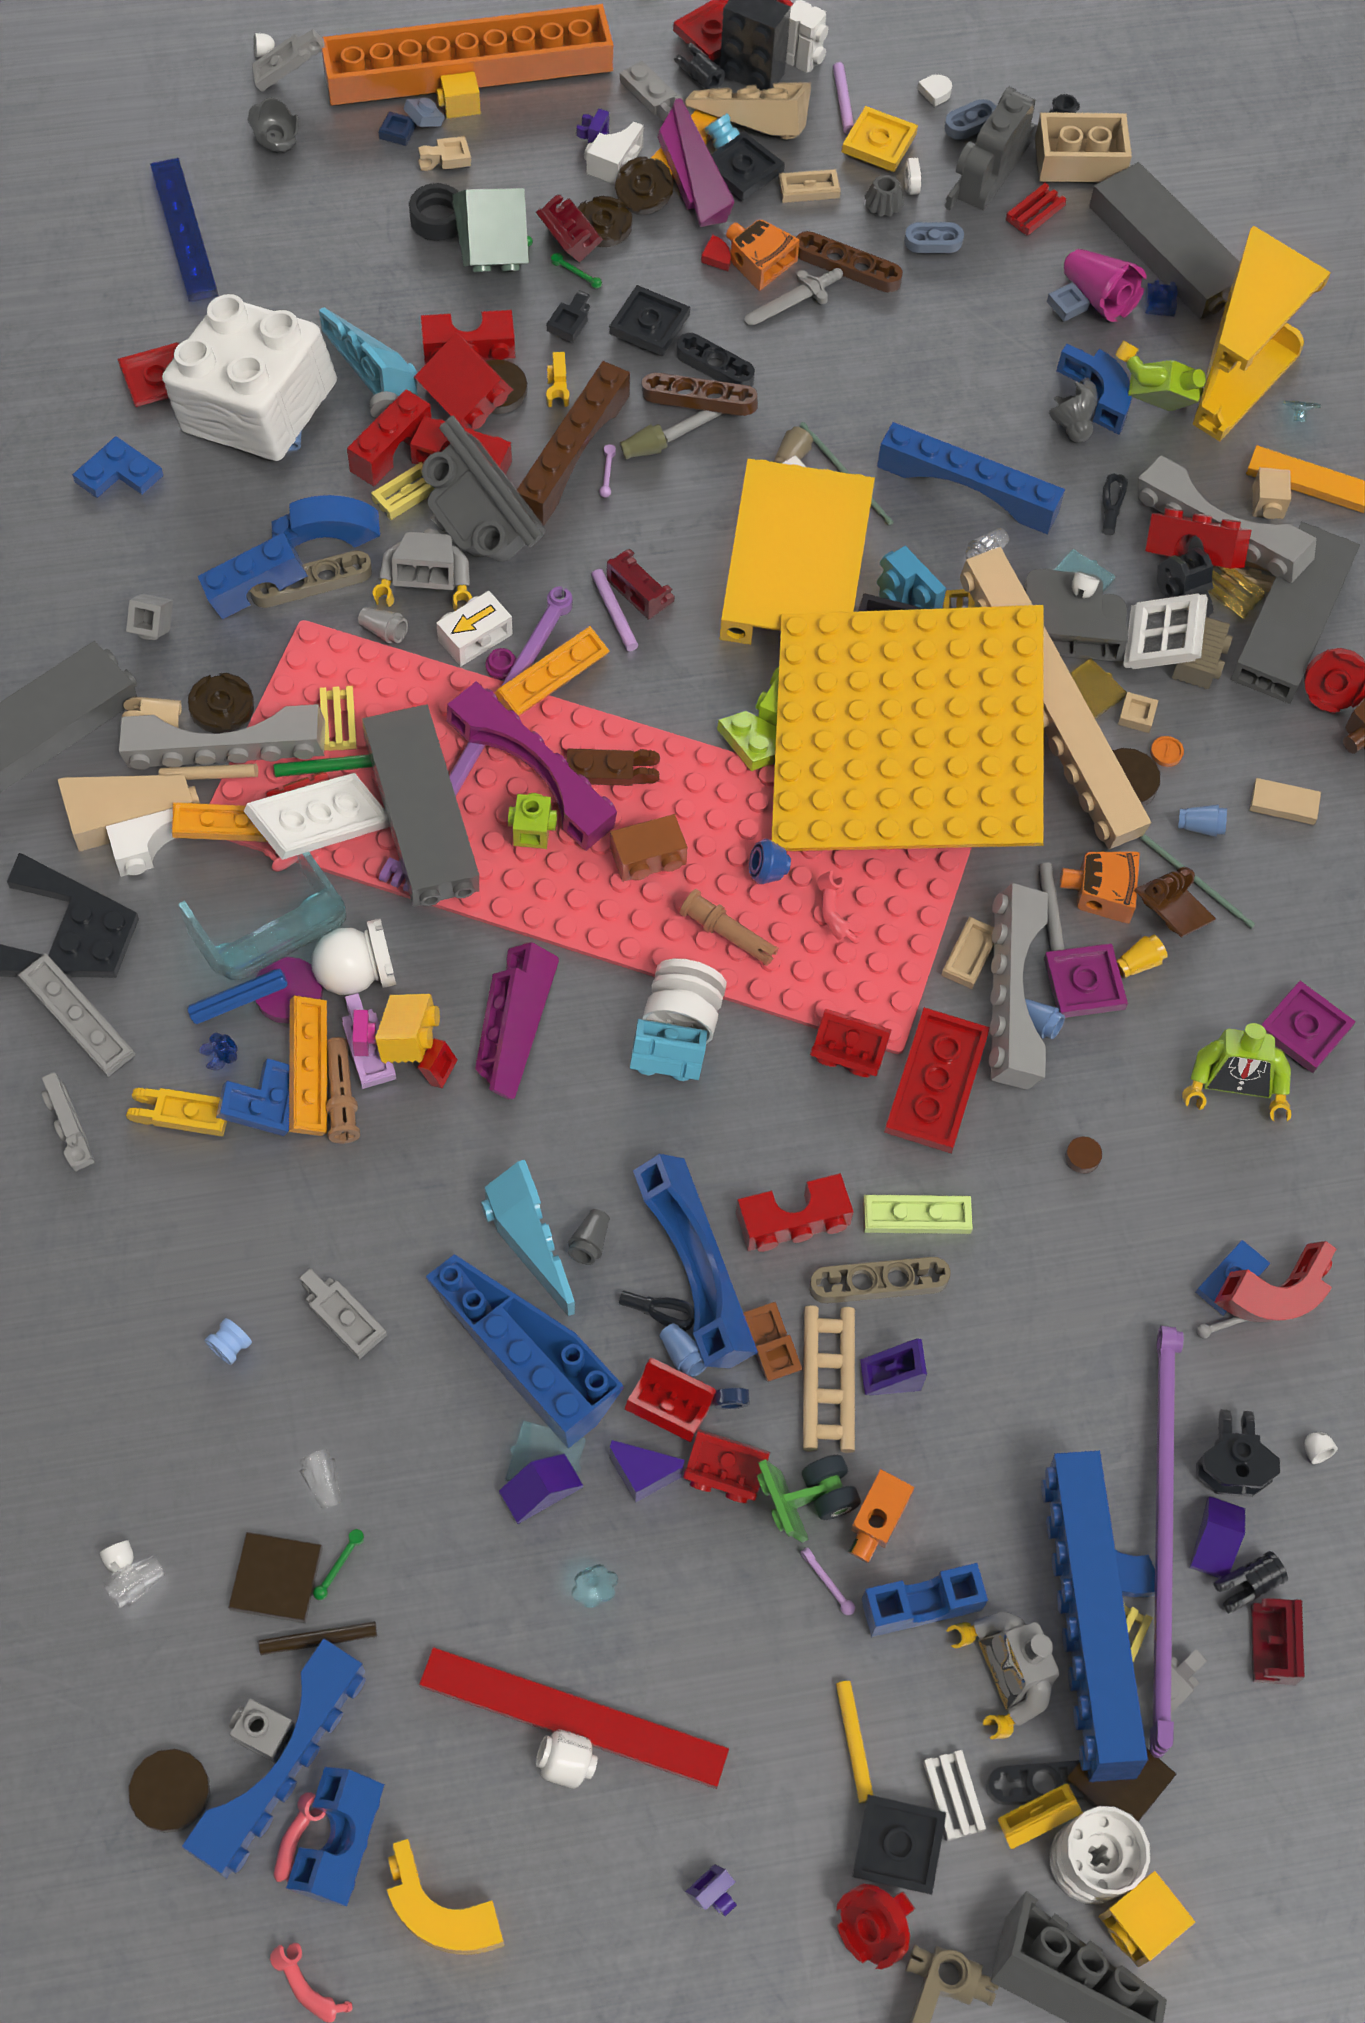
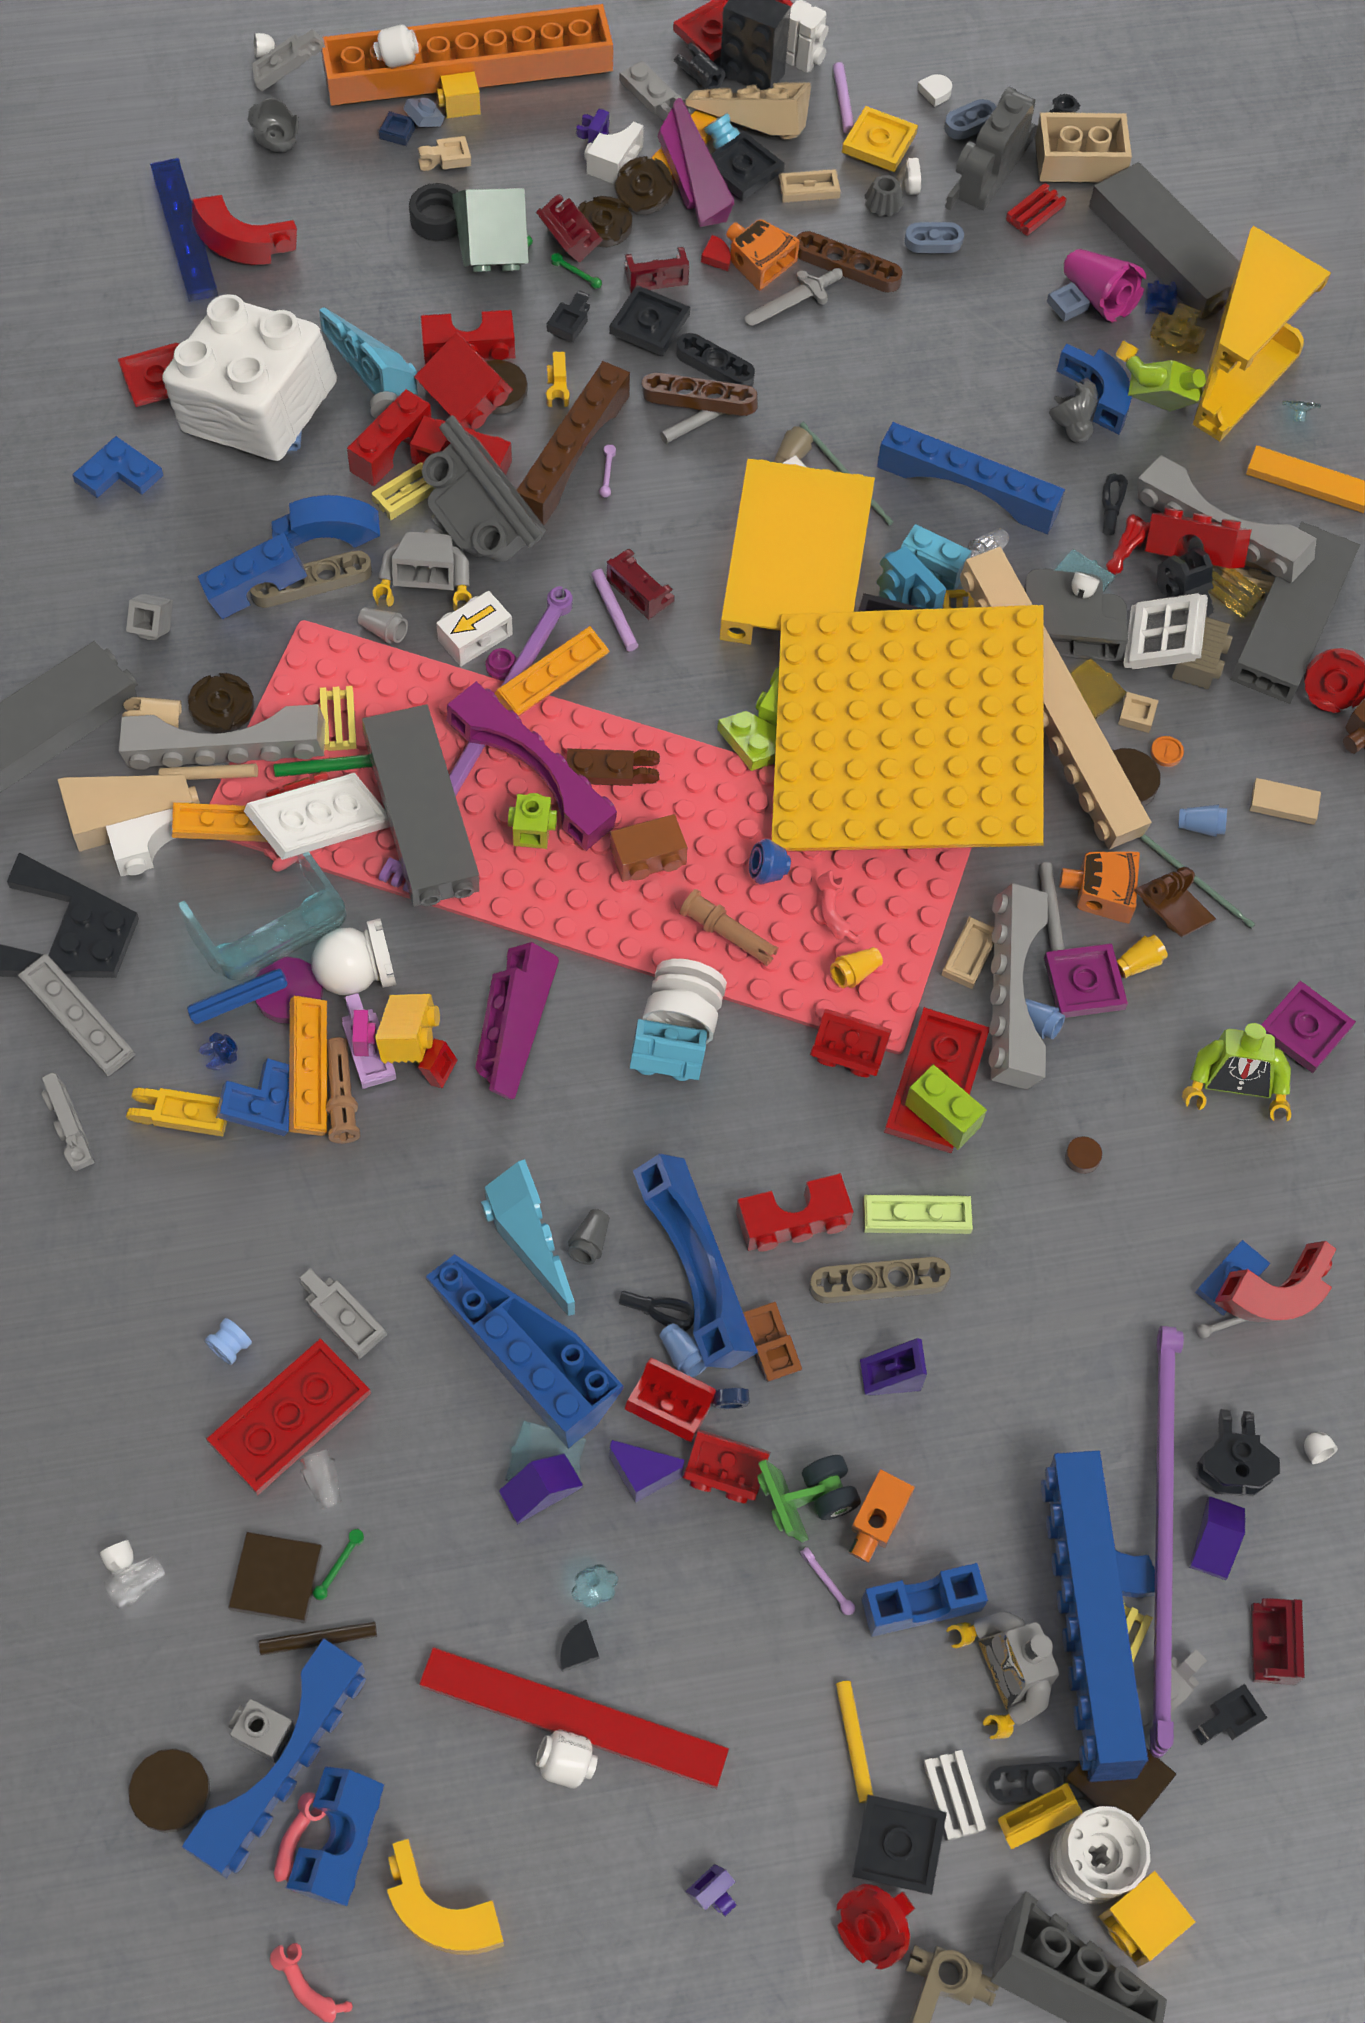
olive cone [620,424,668,460] -> none
tan bar [803,1305,855,1453] -> none
black hinge [1213,1551,1288,1614] -> none
tan brick [1252,467,1291,519] -> none
none -> red arch [192,194,297,265]
none -> red plate [206,1338,371,1496]
none -> white head [374,24,419,68]
none -> black tile [560,1620,599,1672]
none -> dark red hinge [624,247,690,293]
none -> yellow cone [830,947,883,988]
none -> medium azure brick [901,524,972,590]
none -> lime brick [905,1064,987,1150]
none -> red piece [1106,514,1150,575]
none -> clear yellow piece [1150,303,1207,354]
none -> black plate [1193,1684,1267,1745]

